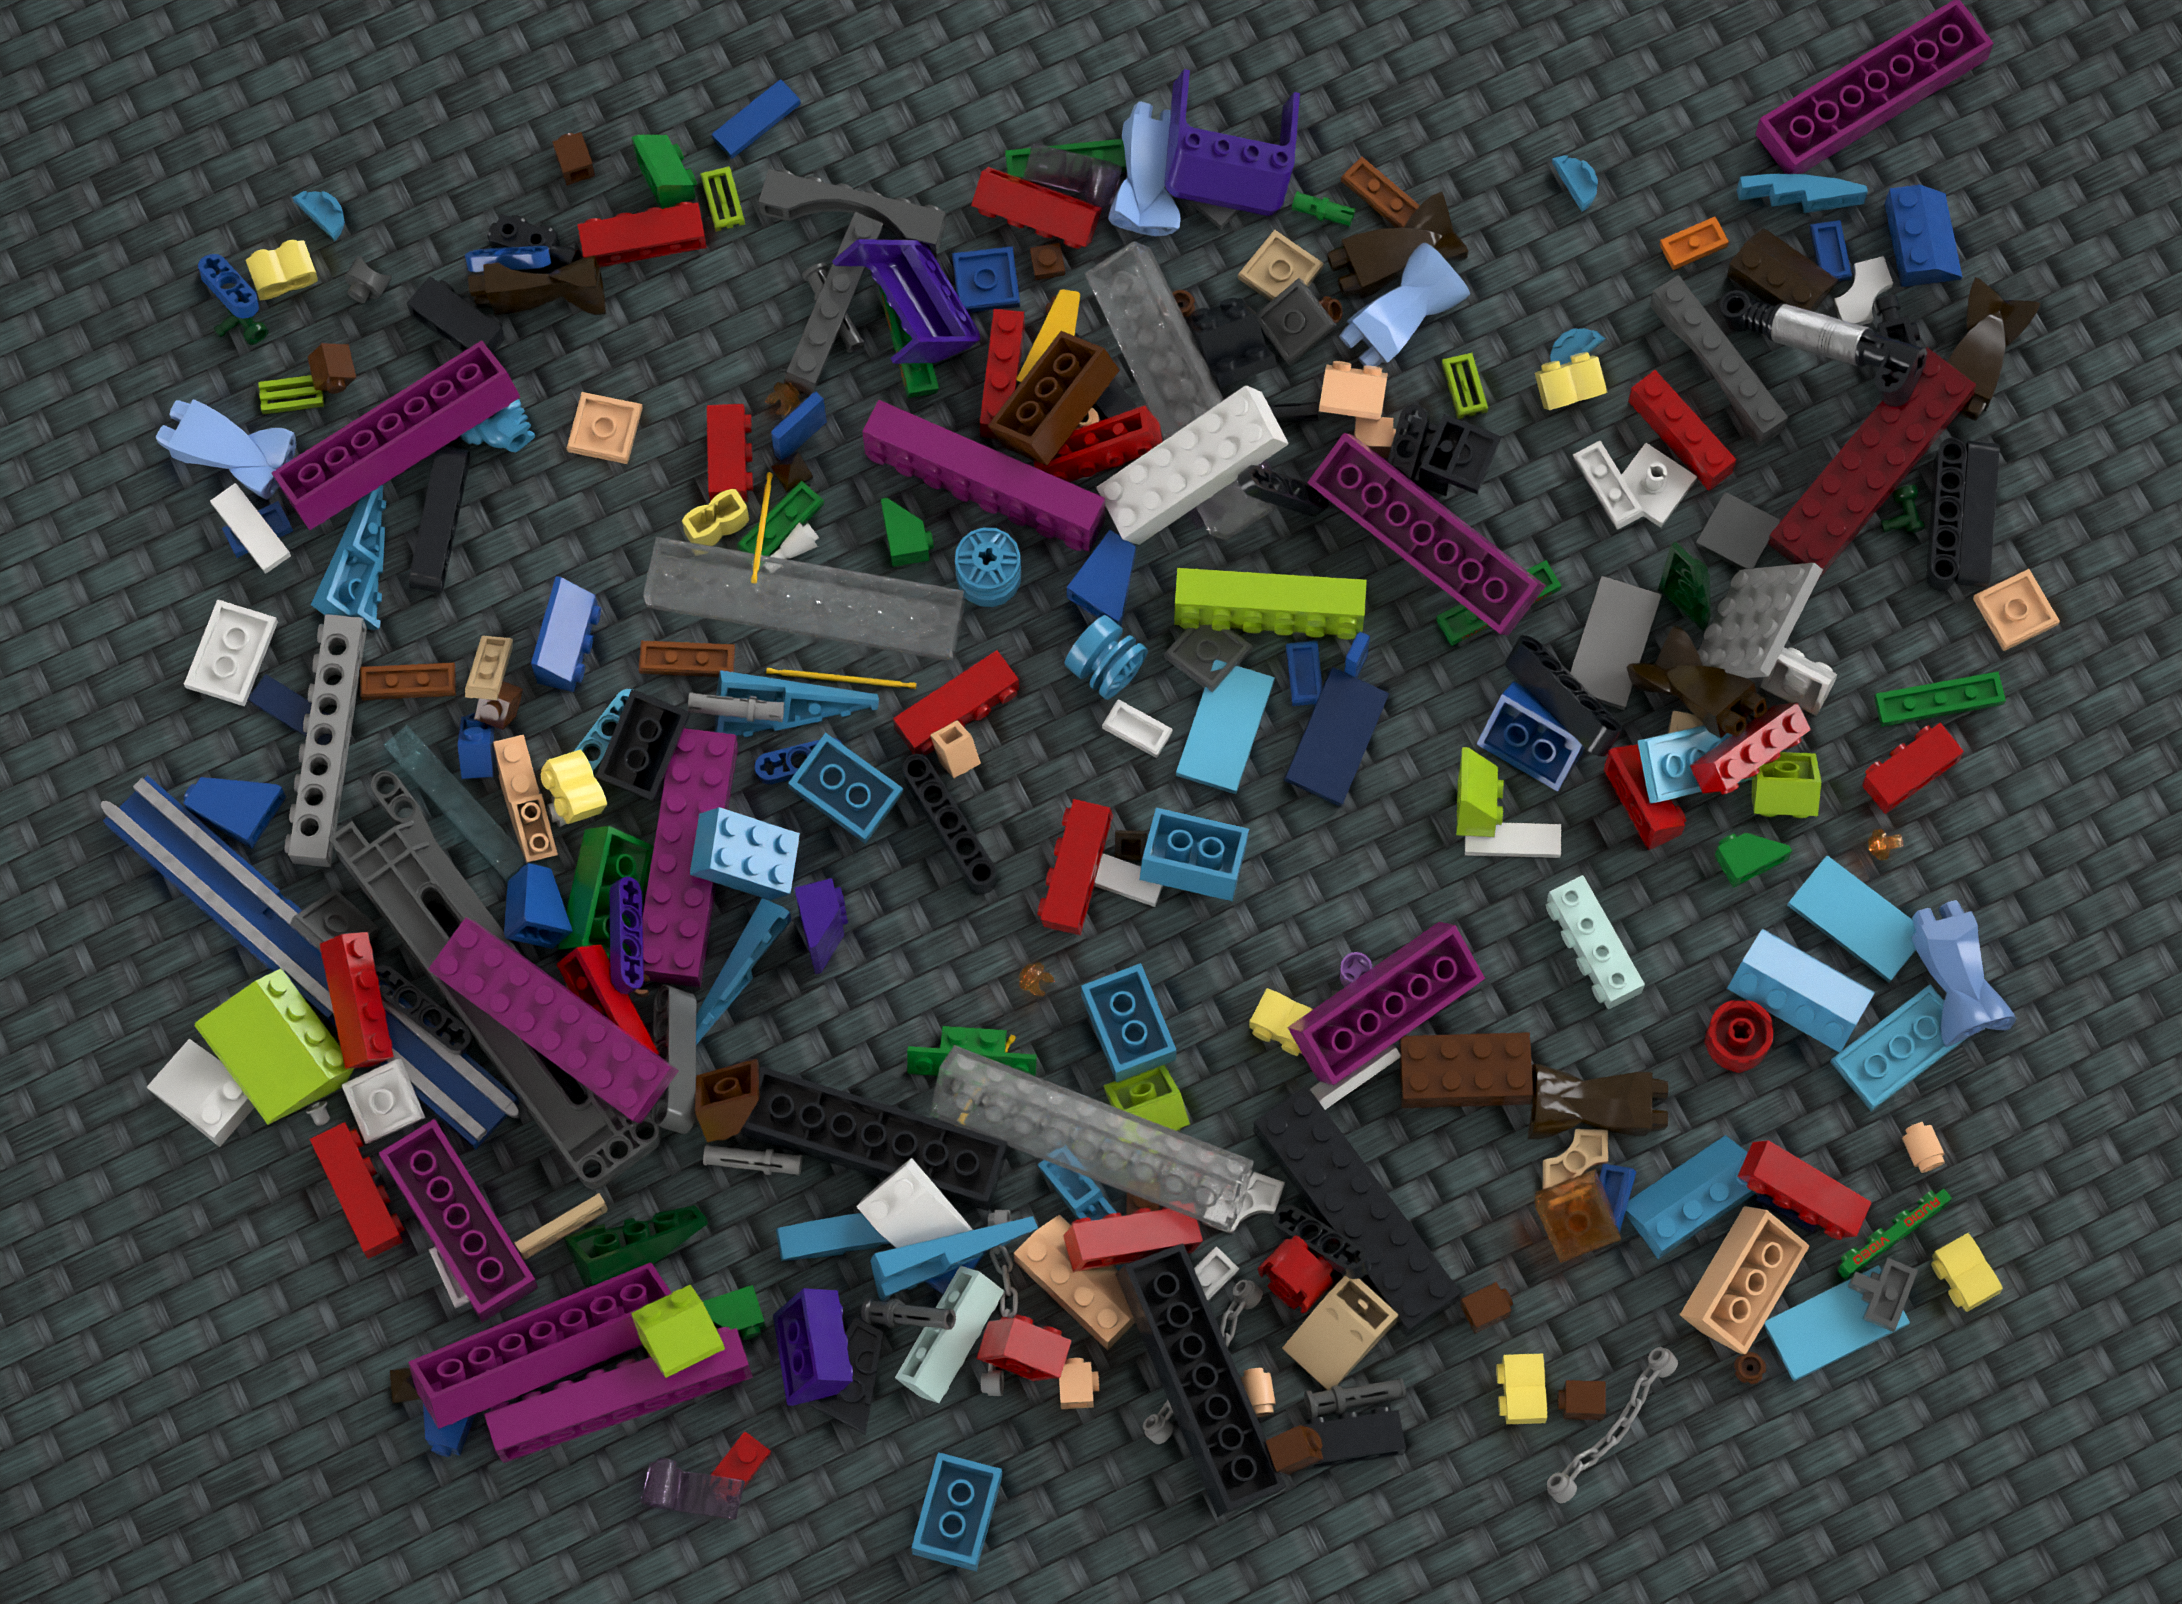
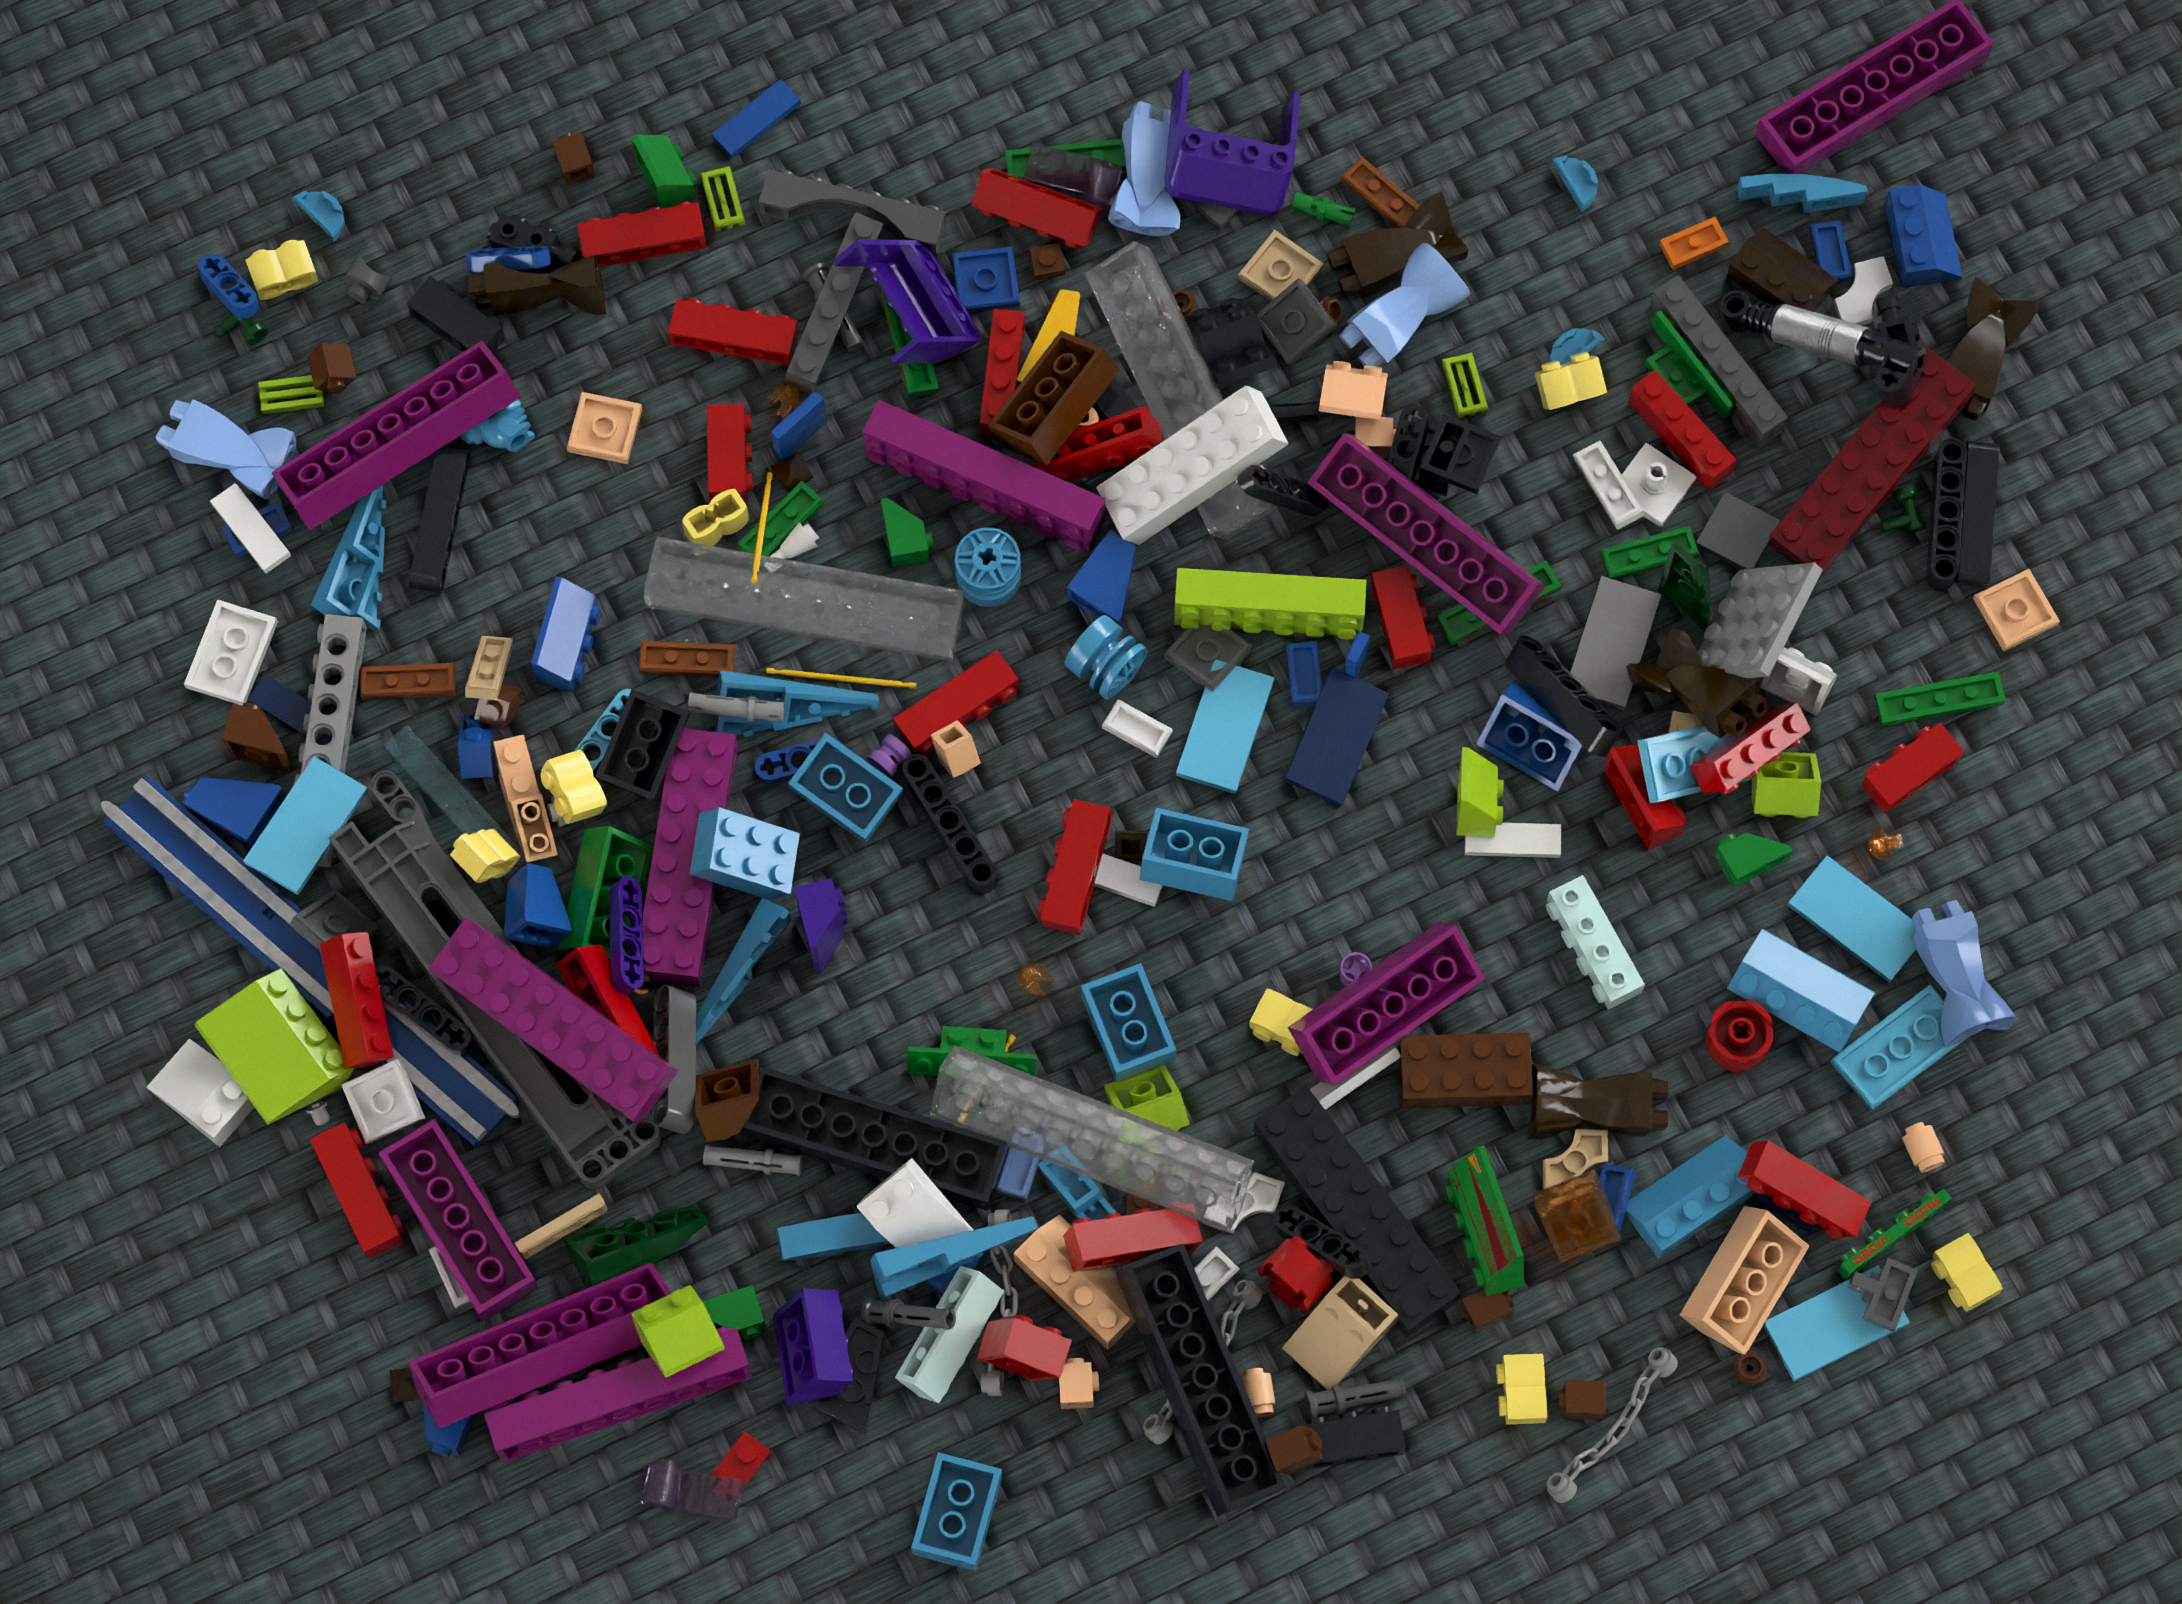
none -> reddish brown slope [221,703,293,773]
none -> medium azure tile [243,756,369,895]
none -> light yellow brick [450,829,521,883]
none -> red brick [668,298,799,366]
none -> medium lavender wheel [867,734,912,778]
none -> medium blue tile [995,1130,1047,1202]
none -> red brick [1370,565,1436,670]
none -> green slope [1443,1145,1524,1297]
none -> green tile [1600,526,1699,580]
none -> green bracket [1644,310,1733,420]

